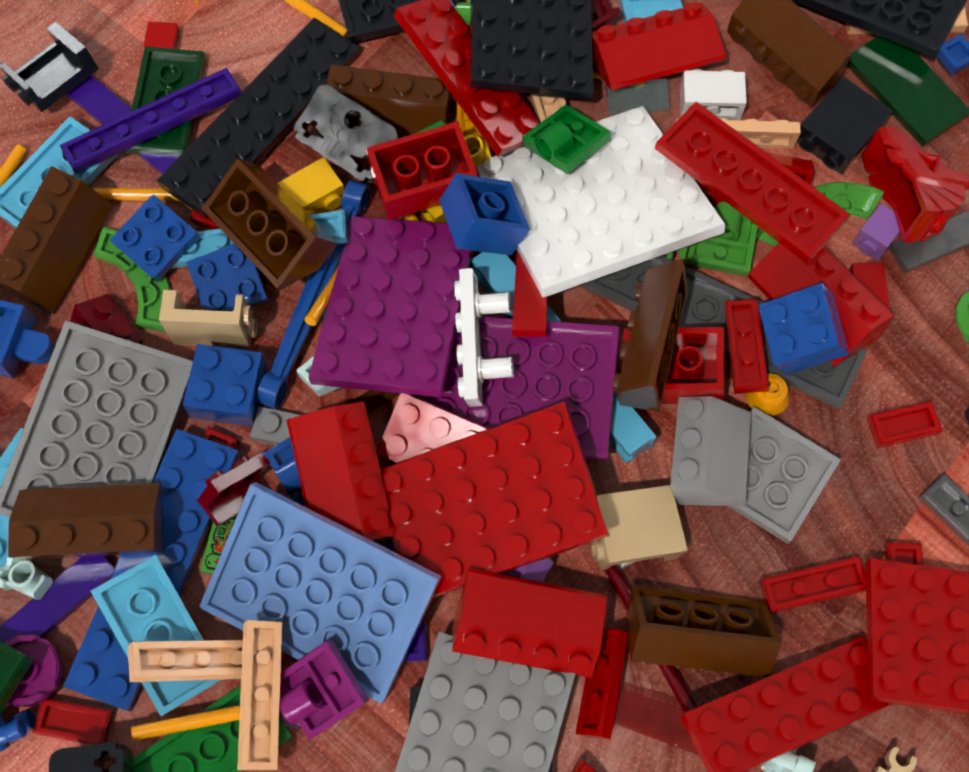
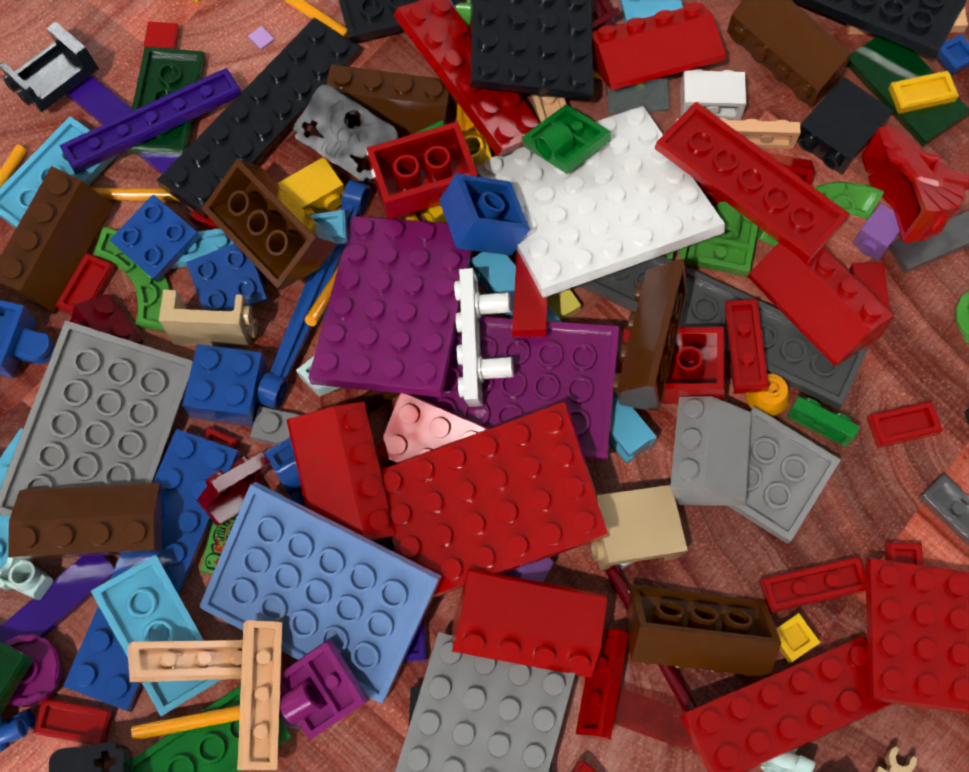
blue brick [758,283,850,375] -> none
none -> red tile [55,253,117,316]
none -> lavender window [248,26,275,50]
none -> light yellow tile [548,289,581,321]
none -> yellow plate [776,613,820,664]
none -> green plate [786,396,860,447]
none -> yellow tile [888,71,959,114]

